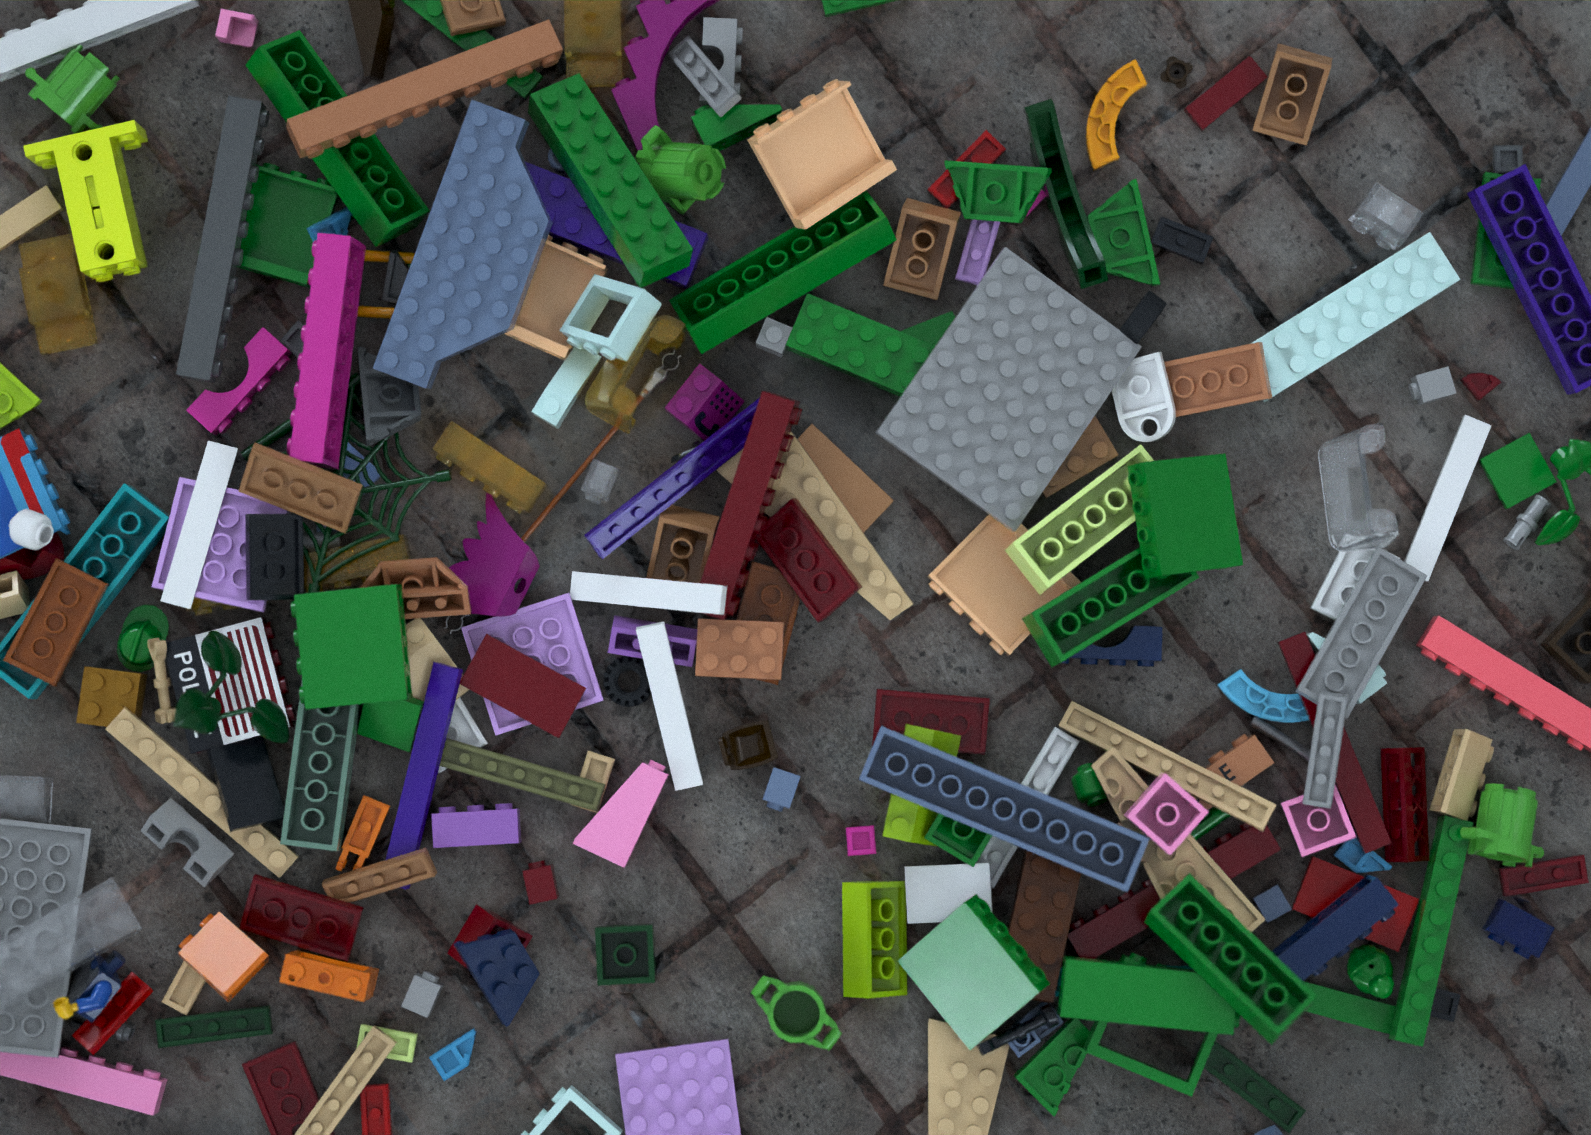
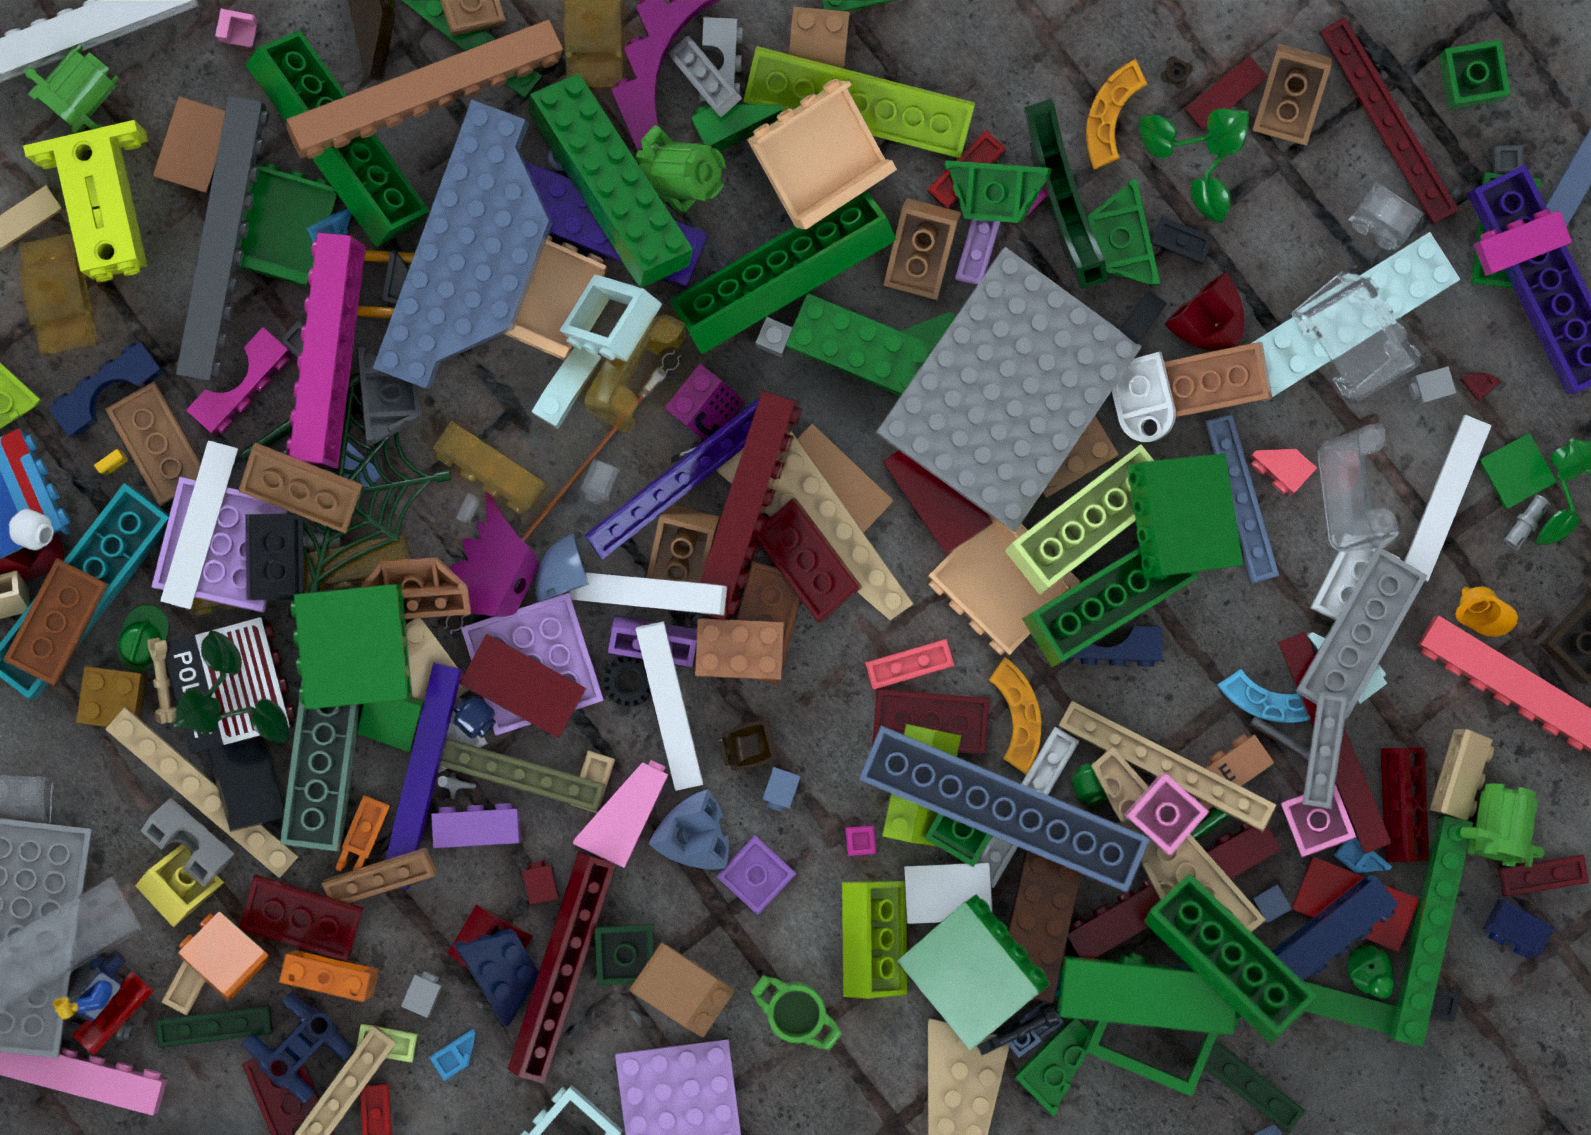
none -> dark blue arch [49,342,165,439]
none -> yellow tile [94,449,128,476]
none -> medium nougat tile [105,381,201,507]
none -> light yellow slope [135,844,224,927]
none -> nougat tile [153,97,225,194]
none -> dark blue piece [241,990,355,1104]
none -> light grey bar [438,772,476,799]
none -> dark blue head [453,696,496,739]
none -> clear tile [456,493,480,525]
none -> dark red brick [507,851,615,1083]
none -> sand blue brick [535,533,589,603]
none -> medium nougat slope [629,942,736,1038]
none -> sand blue brick [649,789,729,869]
none -> medium lavender tile [716,835,796,915]
none -> lime plate [743,46,975,158]
none -> medium nougat slope [789,7,849,69]
none -> coral tile [865,639,954,690]
none -> dark red tile [883,450,993,555]
none -> light orange tile [989,657,1041,775]
none -> green plant [1139,108,1249,223]
none -> dark red brick [1164,272,1244,351]
none -> sand blue tile [1204,413,1279,584]
none -> coral slope [1249,449,1317,495]
none -> clear windscreen [1290,271,1421,404]
none -> dark red plate [1319,17,1459,225]
none -> green brick [1439,40,1511,111]
none -> light orange piece [1455,586,1518,637]
none -> dark pink brick [1474,208,1572,276]

